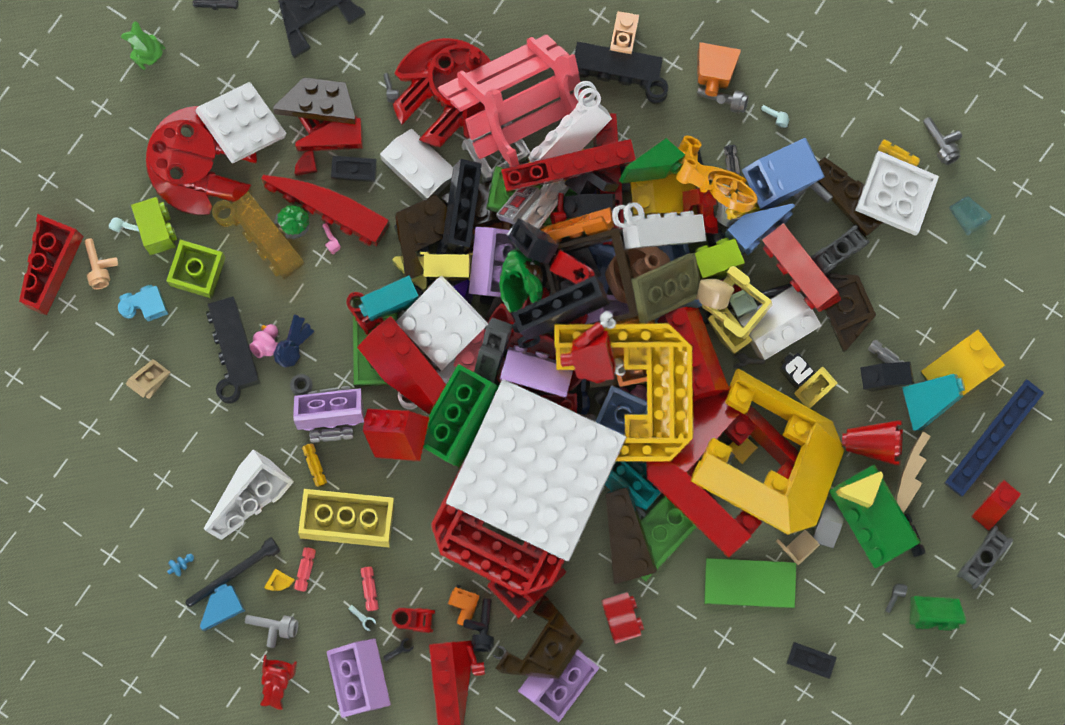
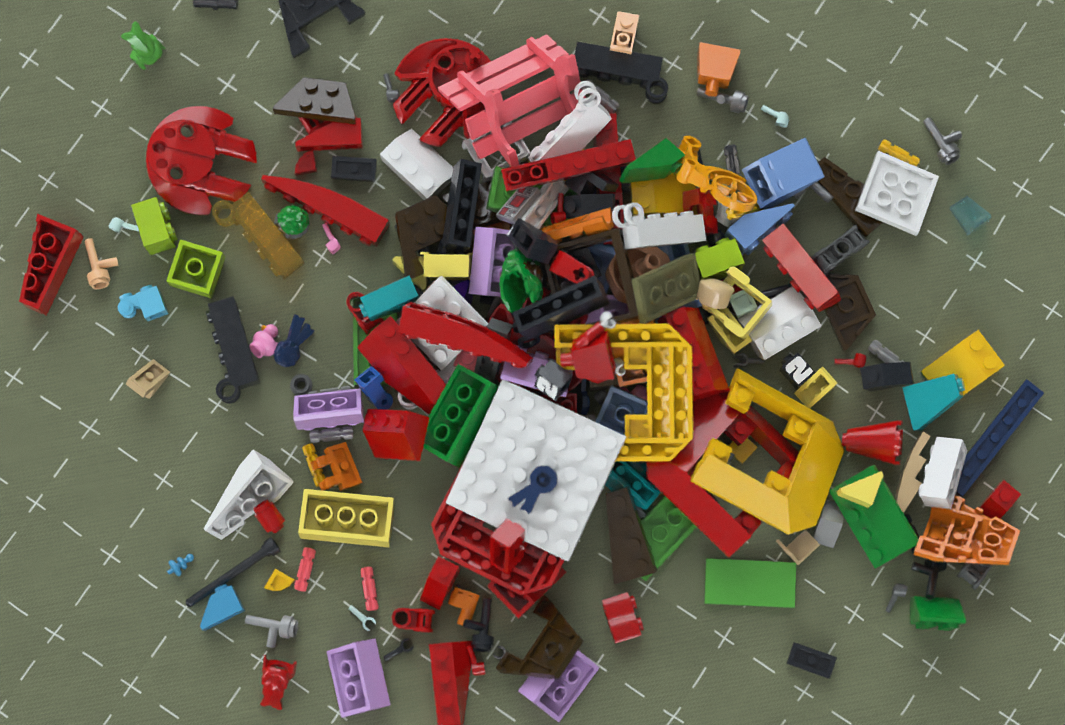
white plate [195,82,287,164] -> none
none -> red brick [253,499,285,534]
none -> orange plate [310,442,363,491]
none -> blue leg [354,366,393,410]
none -> red slope [398,302,533,368]
none -> red slope [420,556,460,611]
none -> red brick [489,519,526,574]
none -> dark blue piece [508,466,558,514]
none -> brick [534,360,573,401]
none -> light grey axle [581,79,619,113]
none -> red hand [835,353,867,368]
none -> black piece [911,558,947,600]
none -> orange wedge [914,495,1020,565]
none -> white brick [919,437,967,509]

